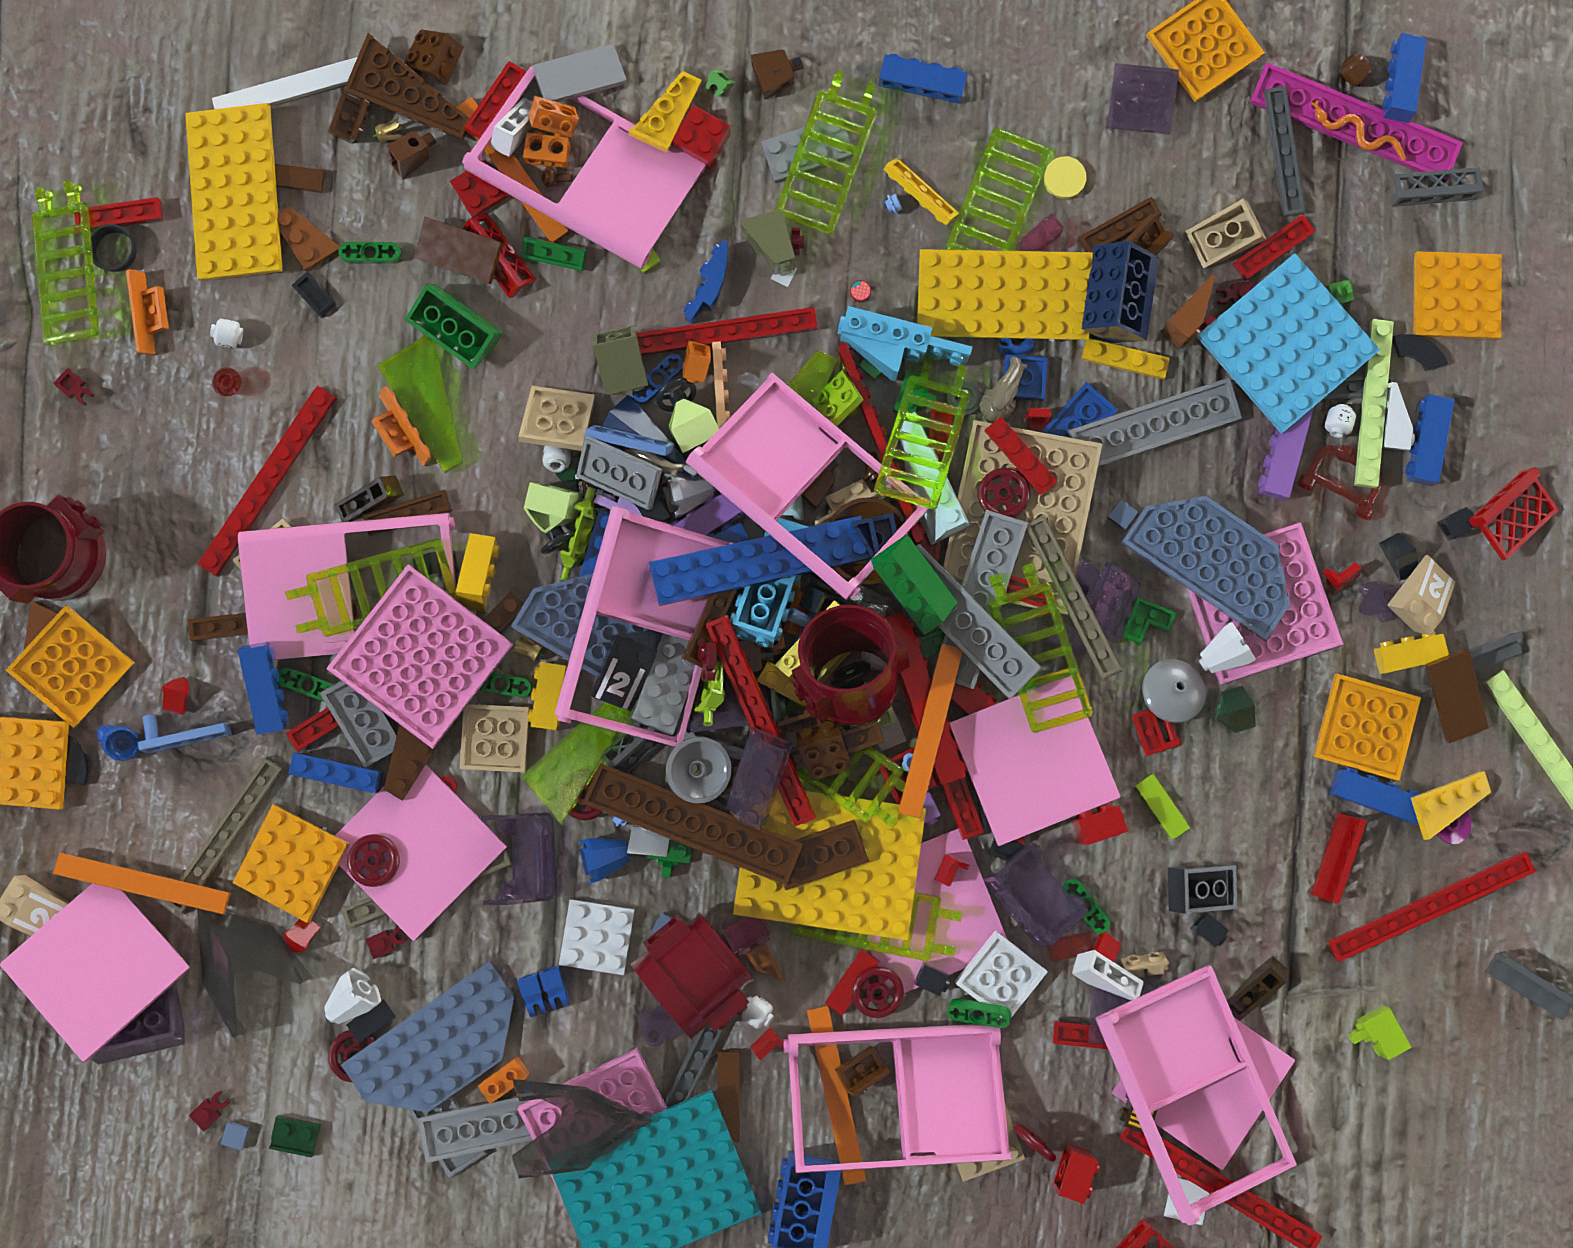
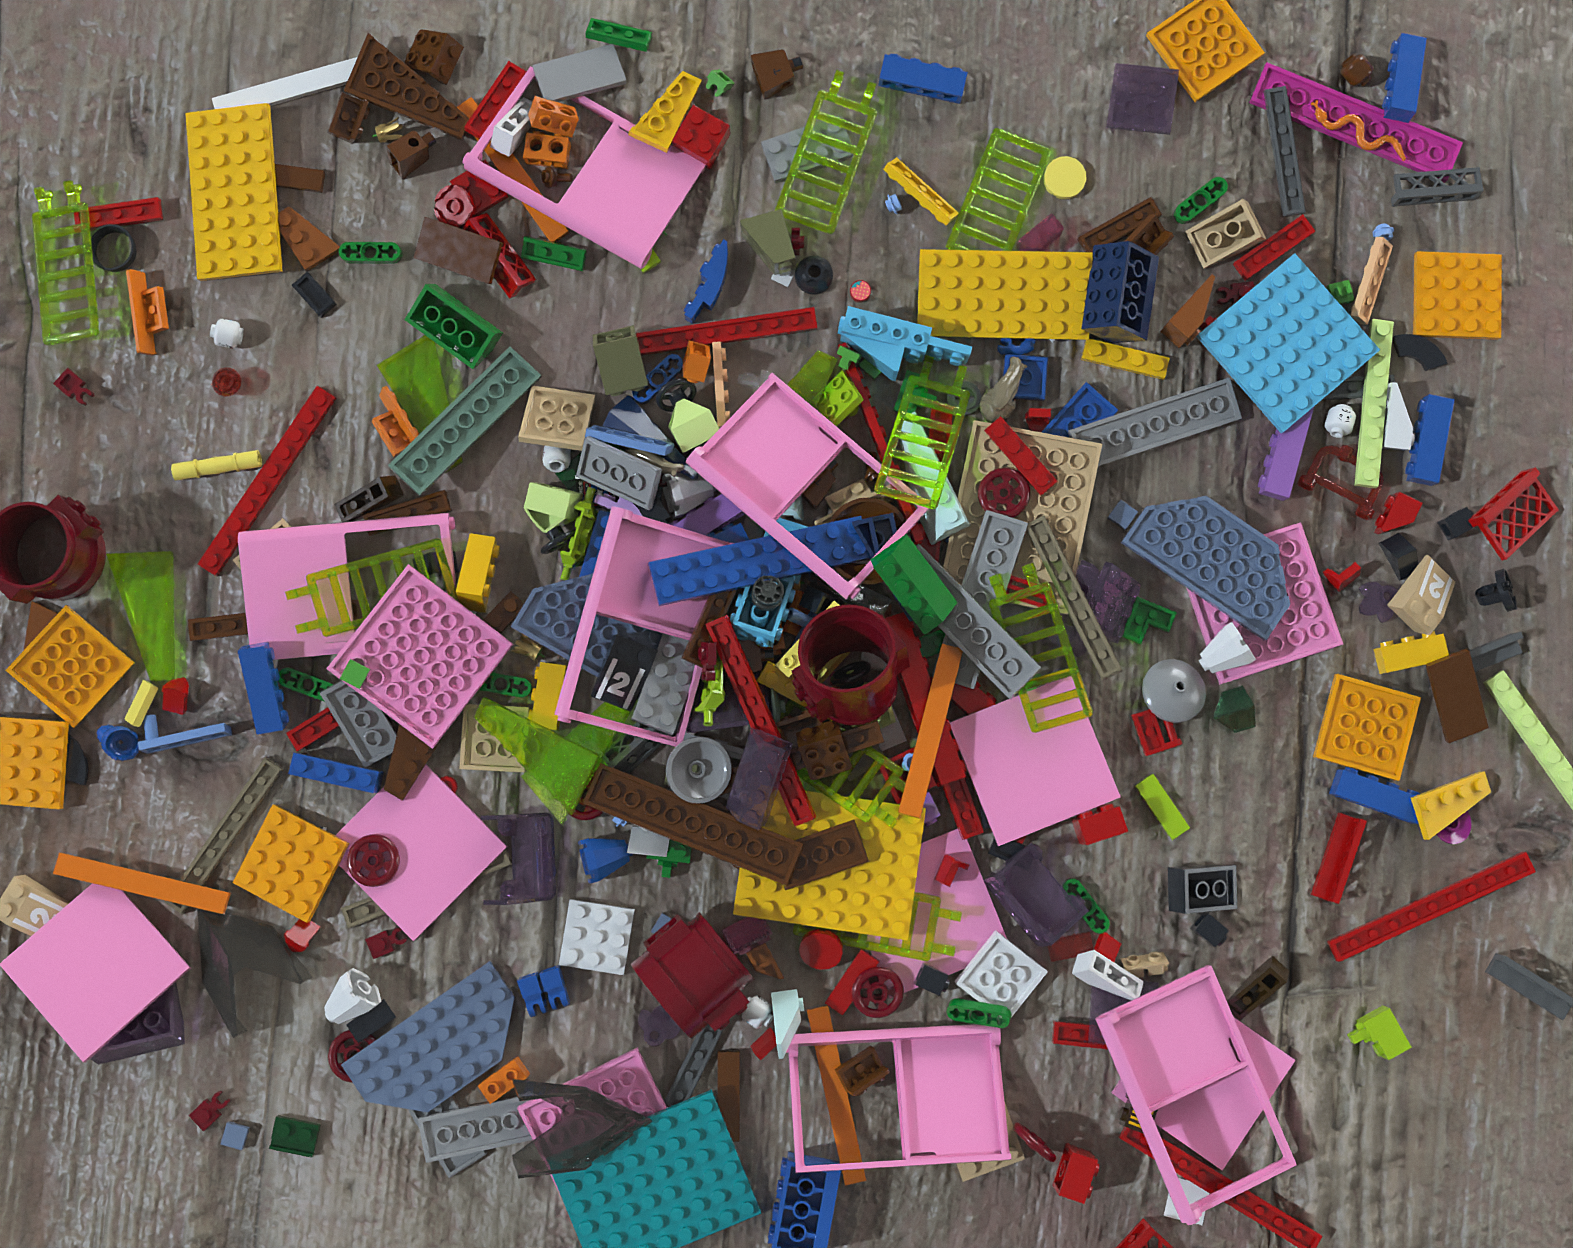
none -> clear neon green wing [106,551,175,681]
none -> light yellow tile [125,680,158,727]
none -> light yellow piece [171,450,262,481]
none -> bright green tile [340,659,371,689]
none -> sand green plate [388,347,541,497]
none -> tile [434,185,475,228]
none -> clear neon green wing [474,697,600,815]
none -> green tile [585,18,652,52]
none -> pearl dark grey wheel [752,576,784,611]
none -> light aqua slope [771,989,804,1059]
none -> black piece [795,255,833,295]
none -> red tile [799,929,843,970]
none -> bright green tile [836,346,862,370]
none -> green beam [1174,177,1228,224]
none -> light nougat plate [1351,237,1393,325]
none -> light blue plate [1373,223,1394,241]
none -> red slope [1374,492,1423,534]
none -> black tile [1475,569,1517,612]

